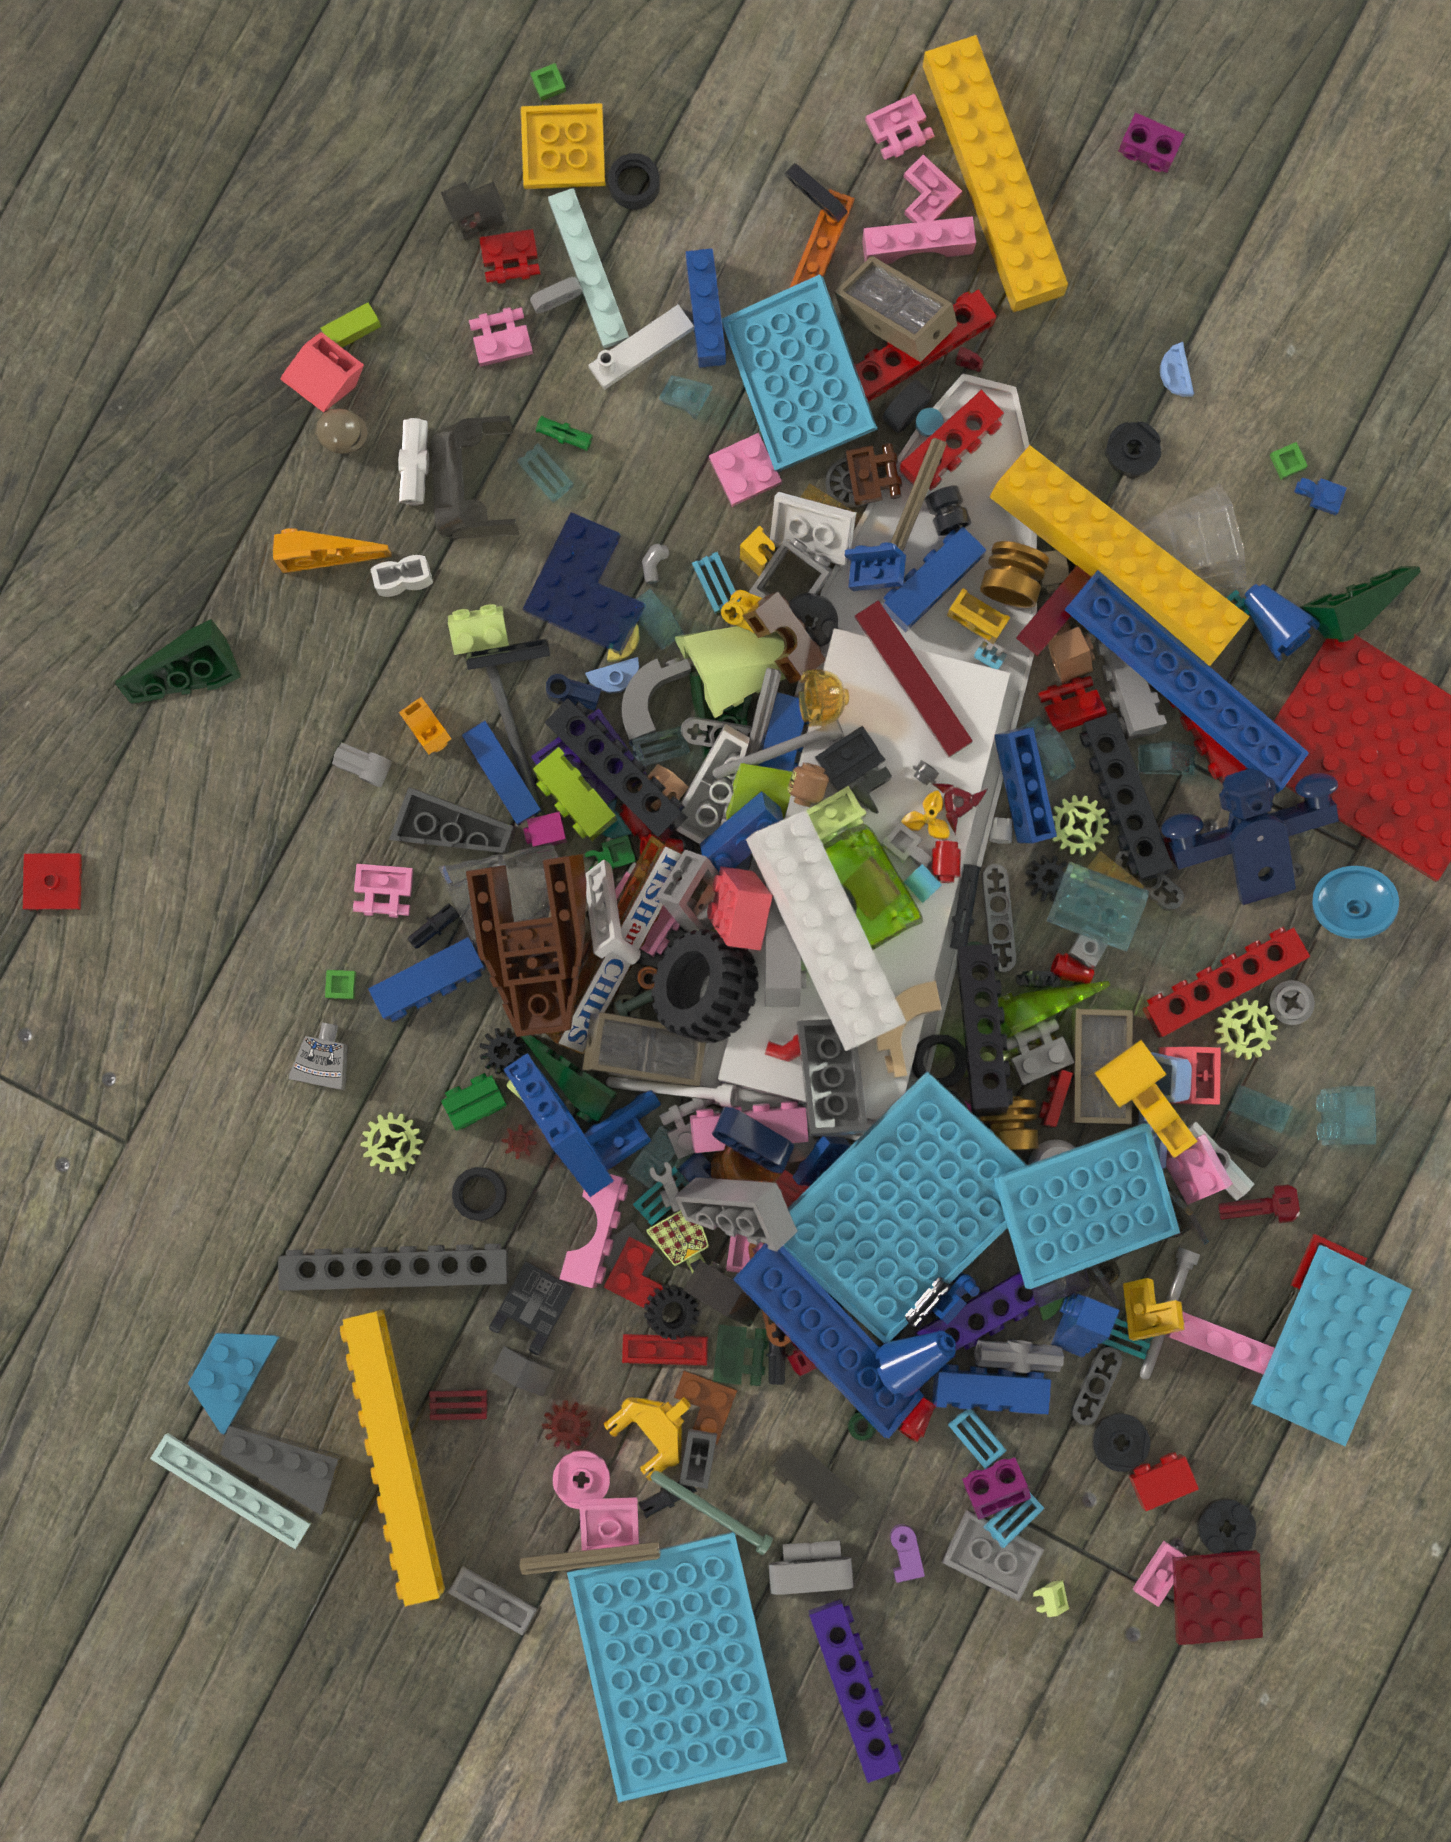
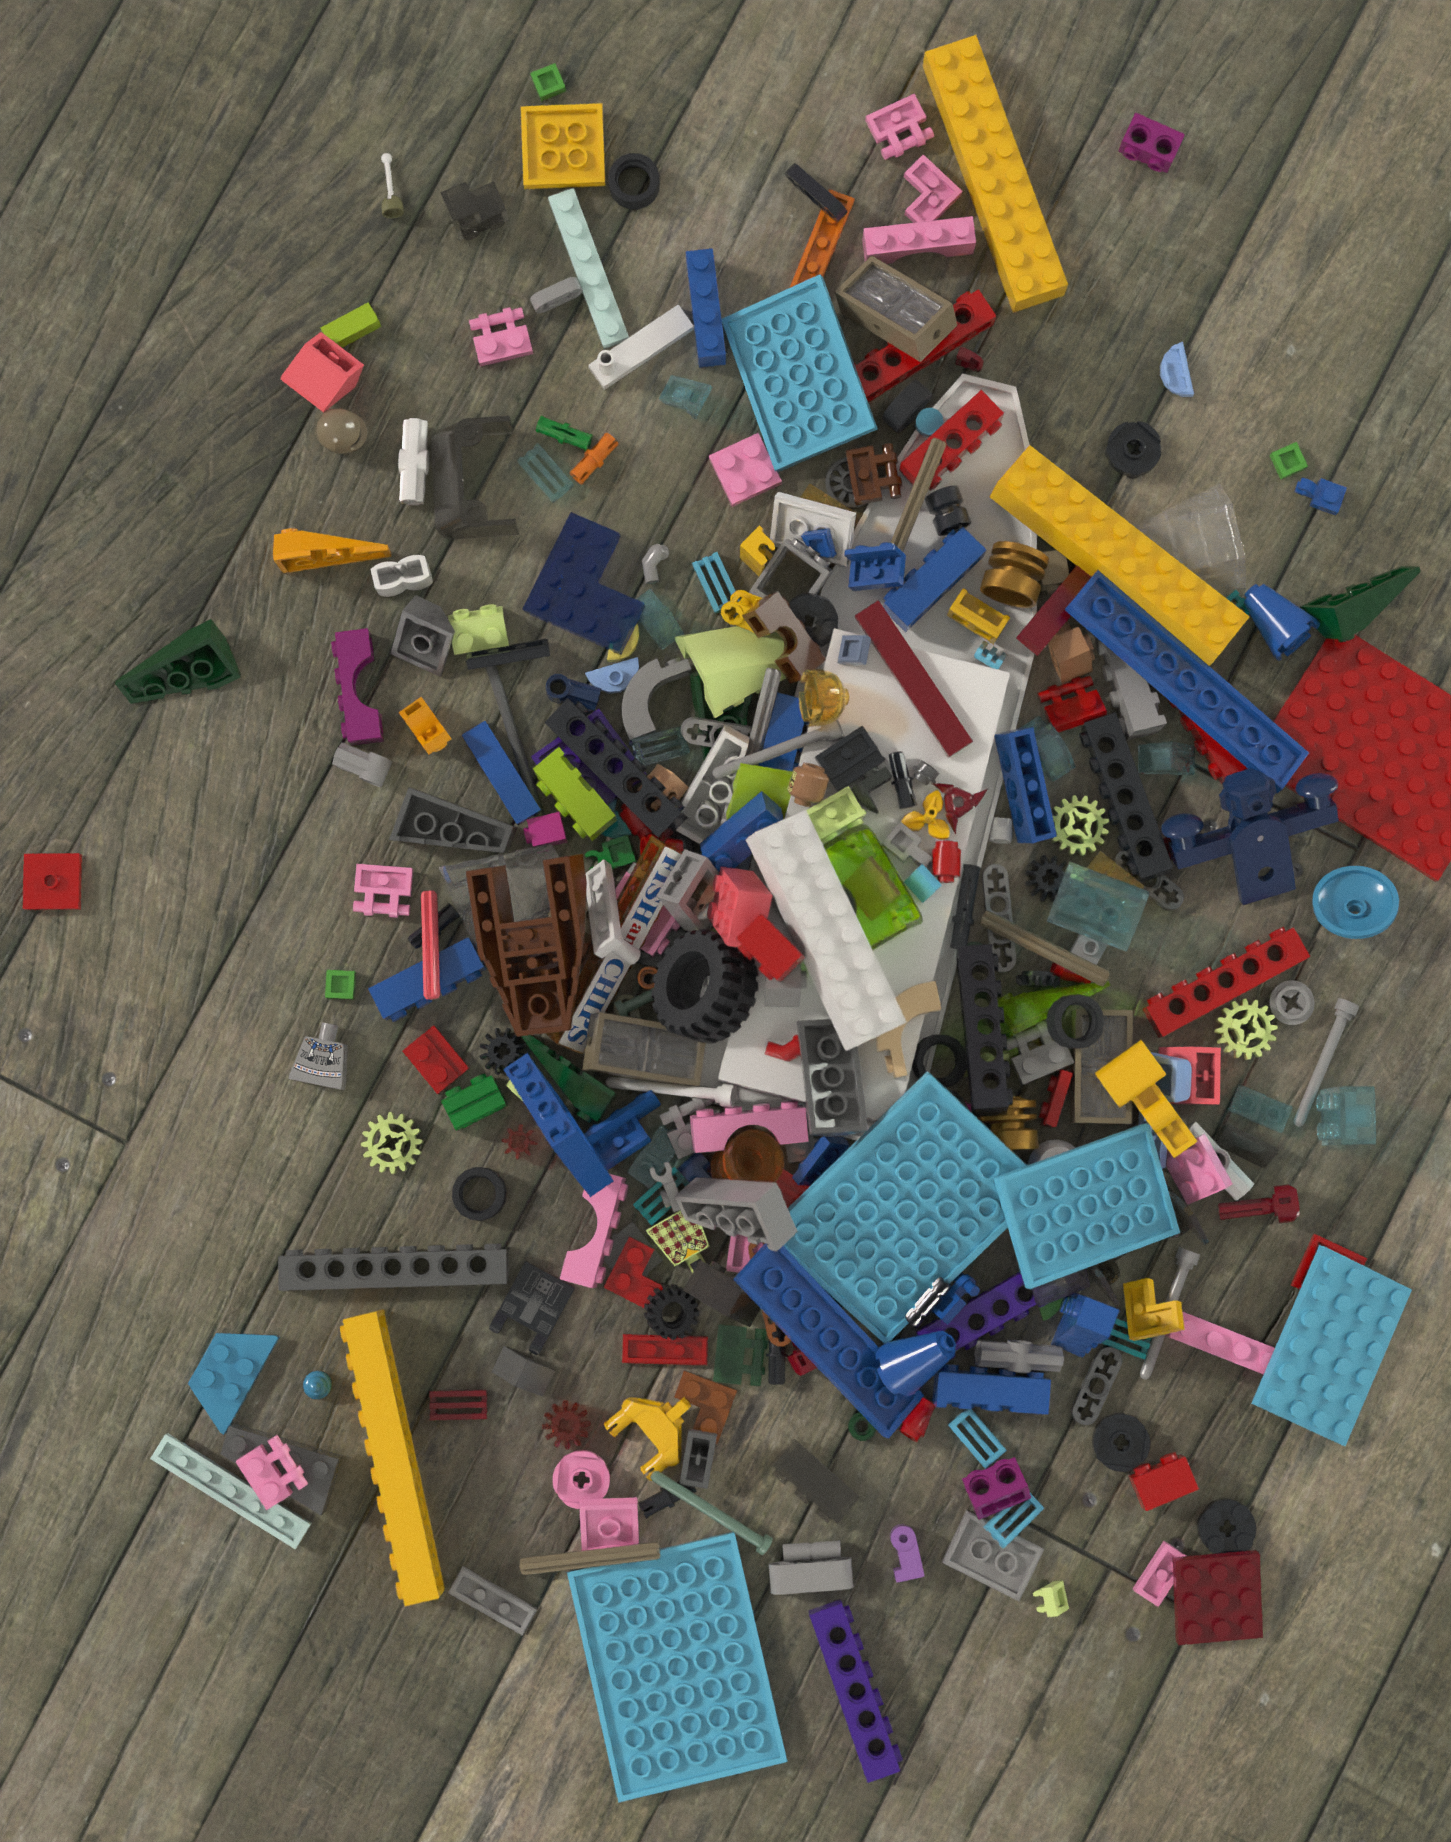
red plate [479,229,540,284] -> none
dark blue beam [712,1107,794,1173] -> none
none -> bright pink plate [235,1435,308,1510]
none -> dark azure plate [303,1370,332,1400]
none -> magenta arch [331,628,385,746]
none -> hinge [381,153,404,218]
none -> flat silver slope [391,595,455,677]
none -> red plate [402,1025,470,1095]
none -> coral axle [421,891,440,1000]
none -> orange pin [569,433,619,485]
none -> red brick [736,914,806,982]
none -> blue tile [801,528,837,558]
none -> sand blue tile [837,635,871,666]
none -> black axle [888,751,918,809]
none -> dark tan axle [980,910,1110,986]
none -> black tyre [1046,994,1105,1049]
none -> light grey piece [1294,998,1359,1127]

